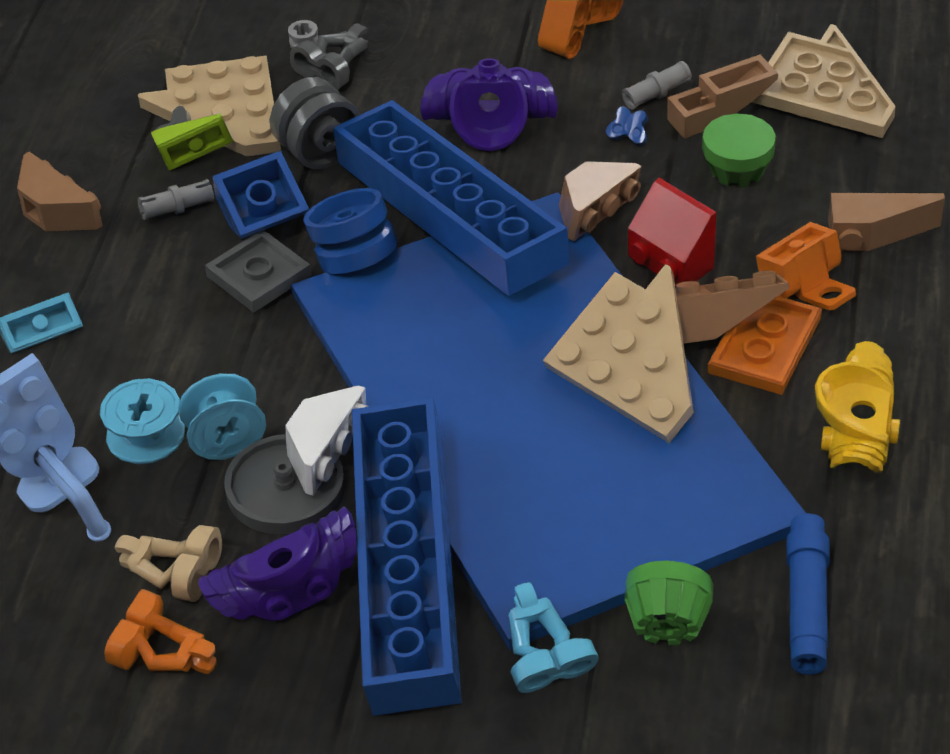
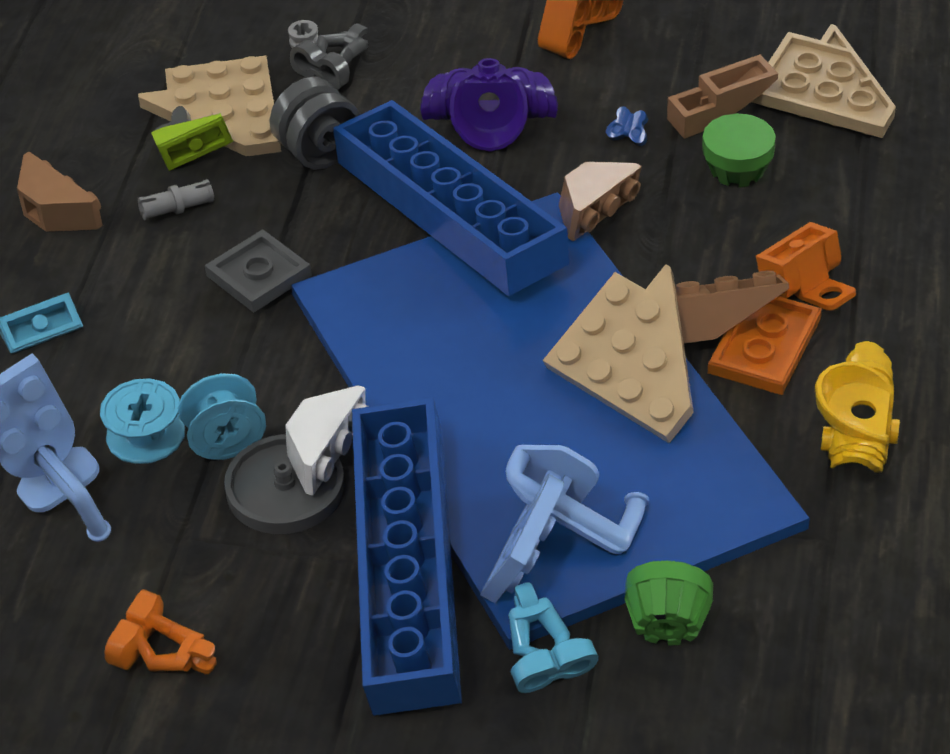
tan piece [115,525,222,602] -> none
dark purple piece [198,507,357,621] -> none
blue slope [212,150,309,239] -> none
blue wheel [303,188,398,274] -> none
light grey pin [622,61,692,110] -> none
slope [628,178,717,286] -> none
blue piece [786,513,830,675] -> none
medium nougat slope [828,193,945,251] -> none
none -> light blue plate [480,445,649,603]

